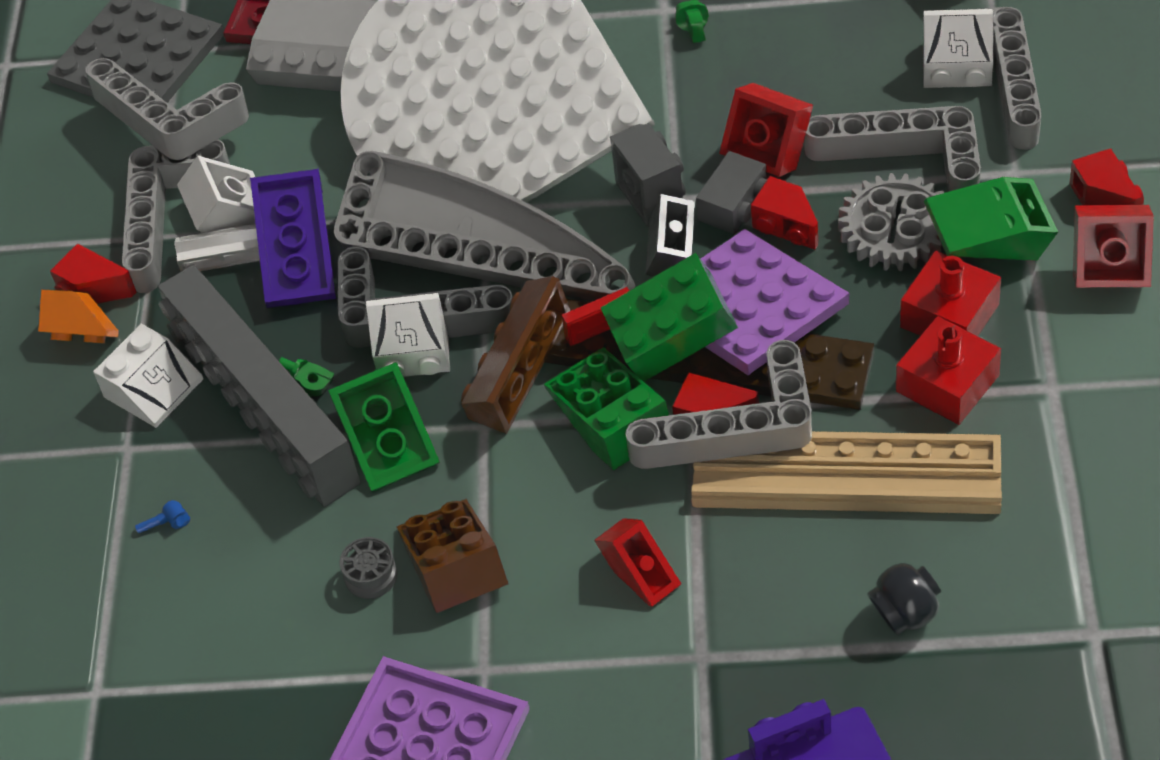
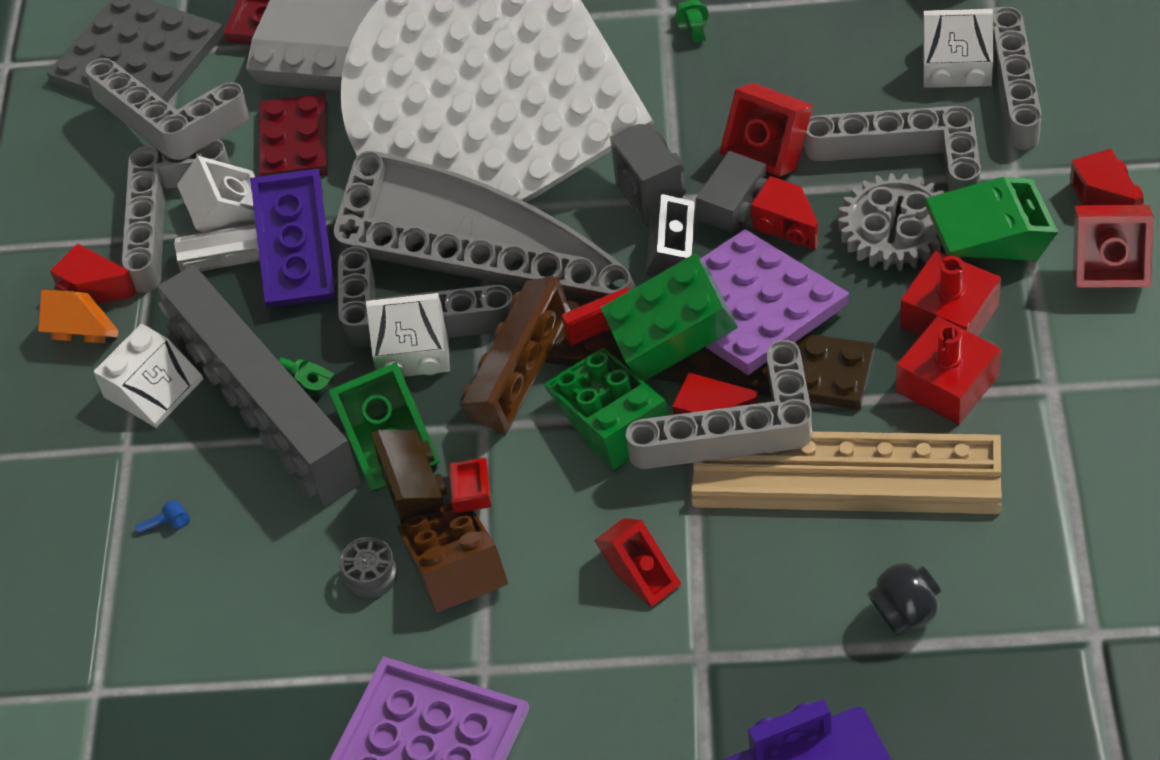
none -> dark red plate [259,94,328,177]
none -> dark brown slope [371,430,448,524]
none -> red tile [450,458,492,513]

